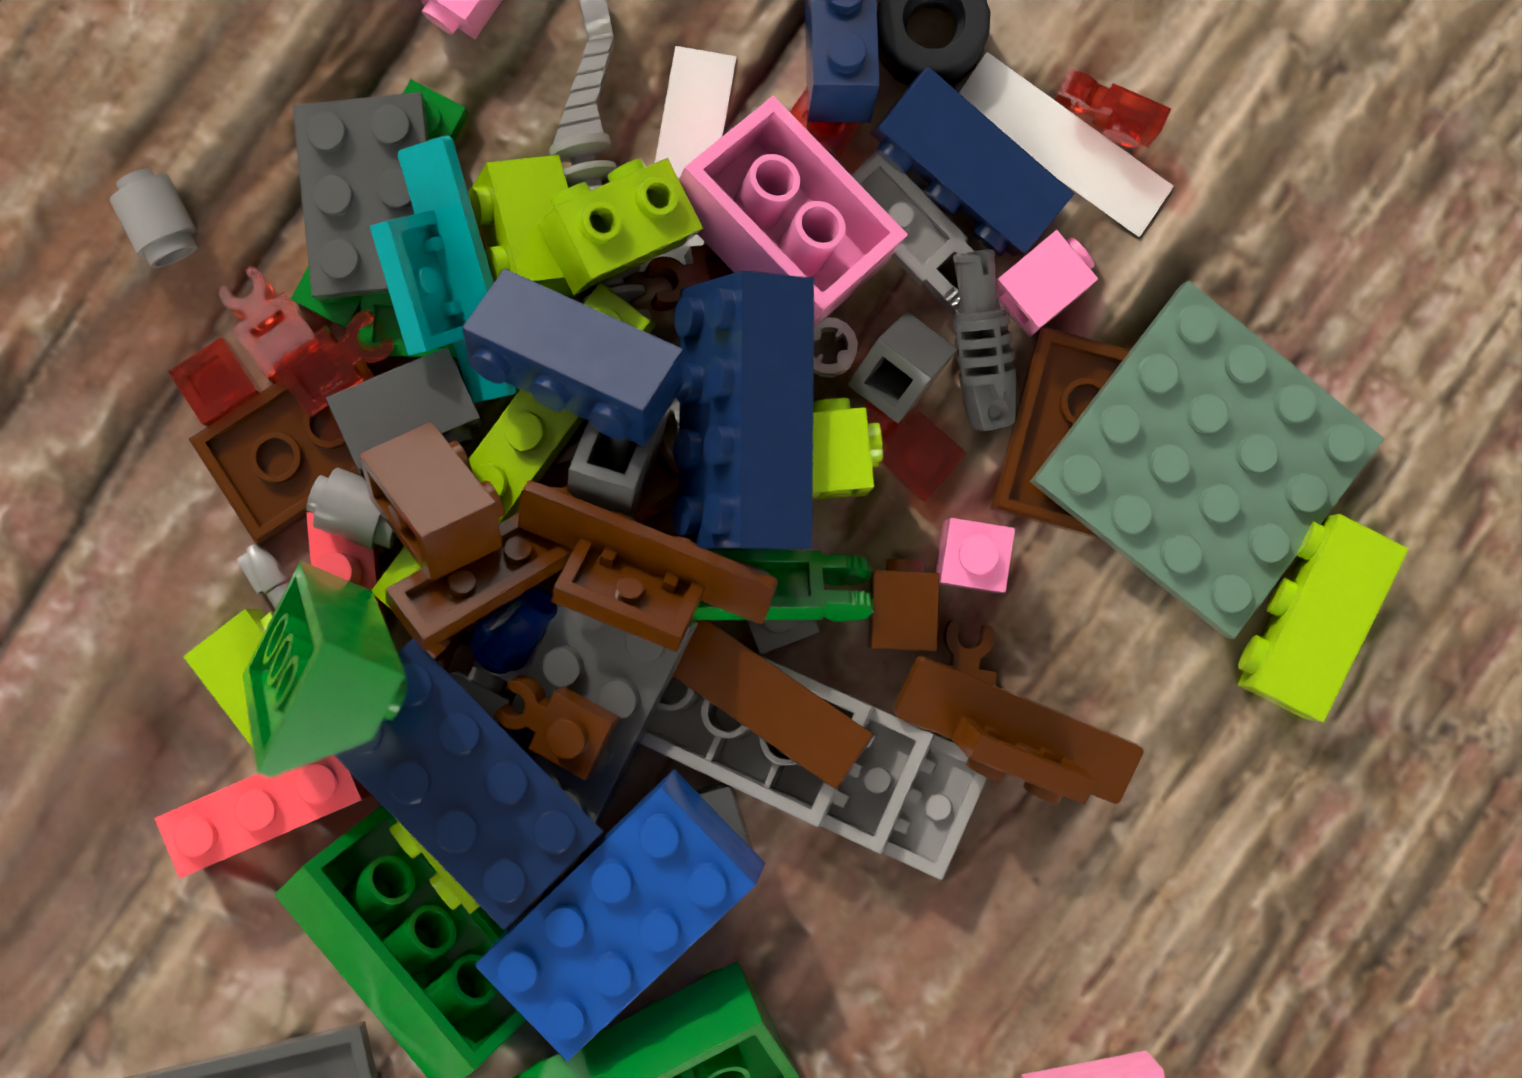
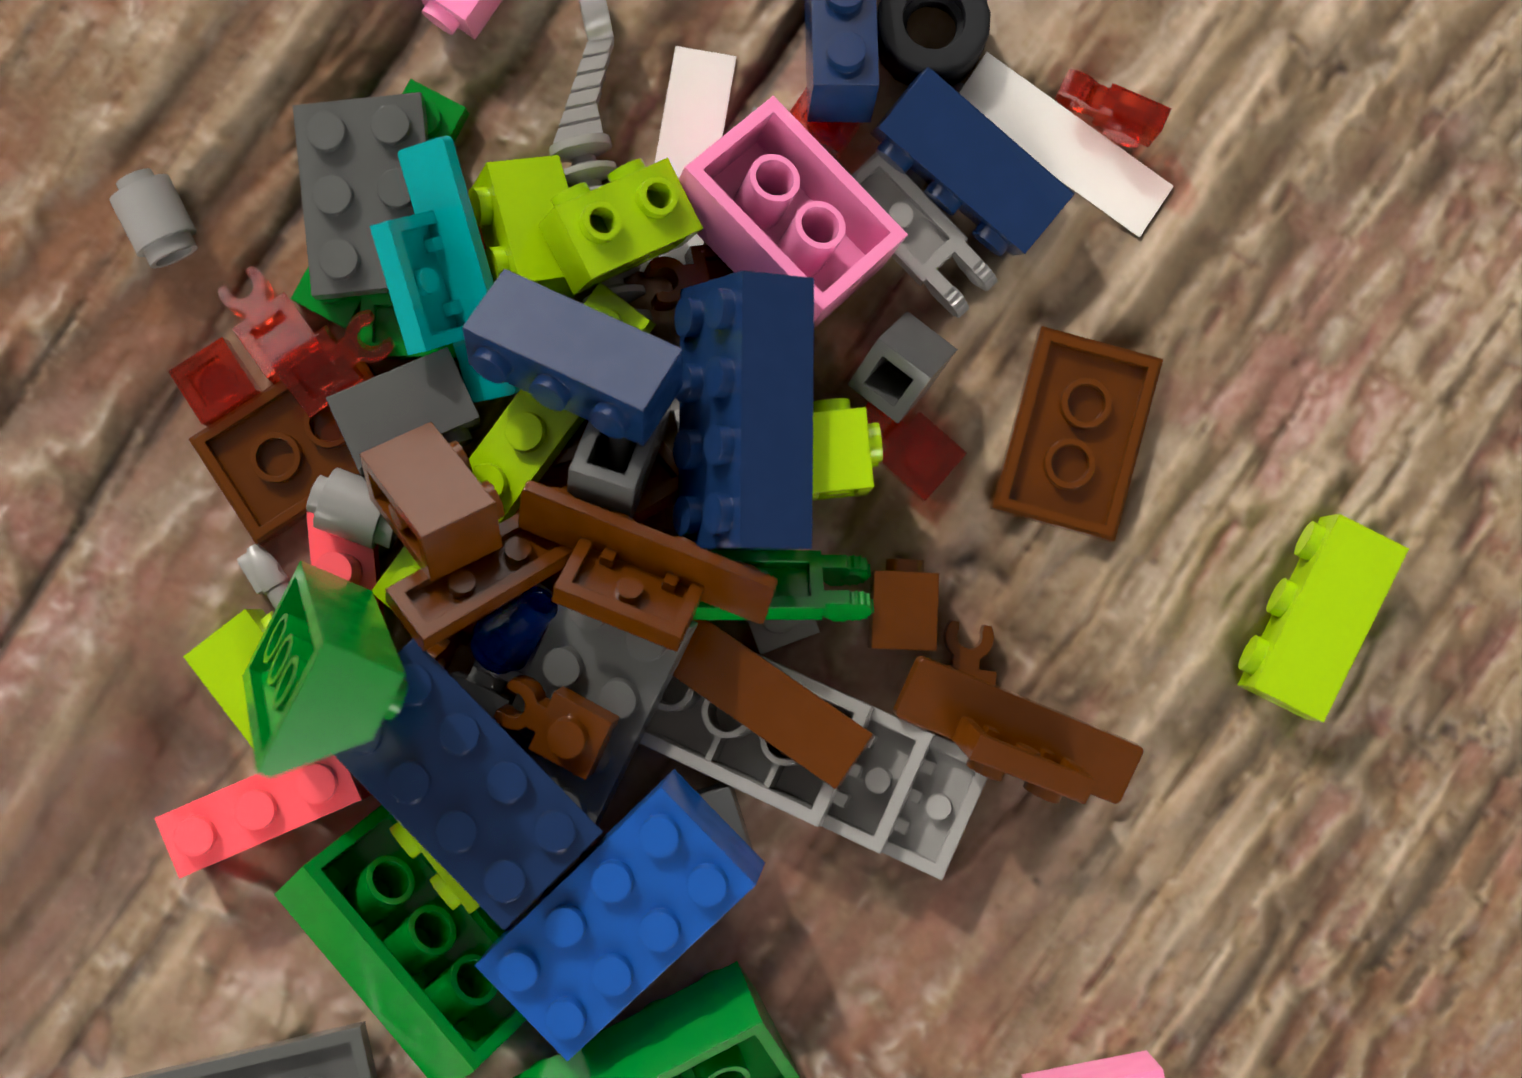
white bush [813,318,858,378] -> none
bright pink brick [935,518,1015,594] -> none
dark grey hinge [953,250,1016,431] -> none
bright pink brick [996,230,1098,338] -> none
sand green plate [1030,281,1385,639] -> none

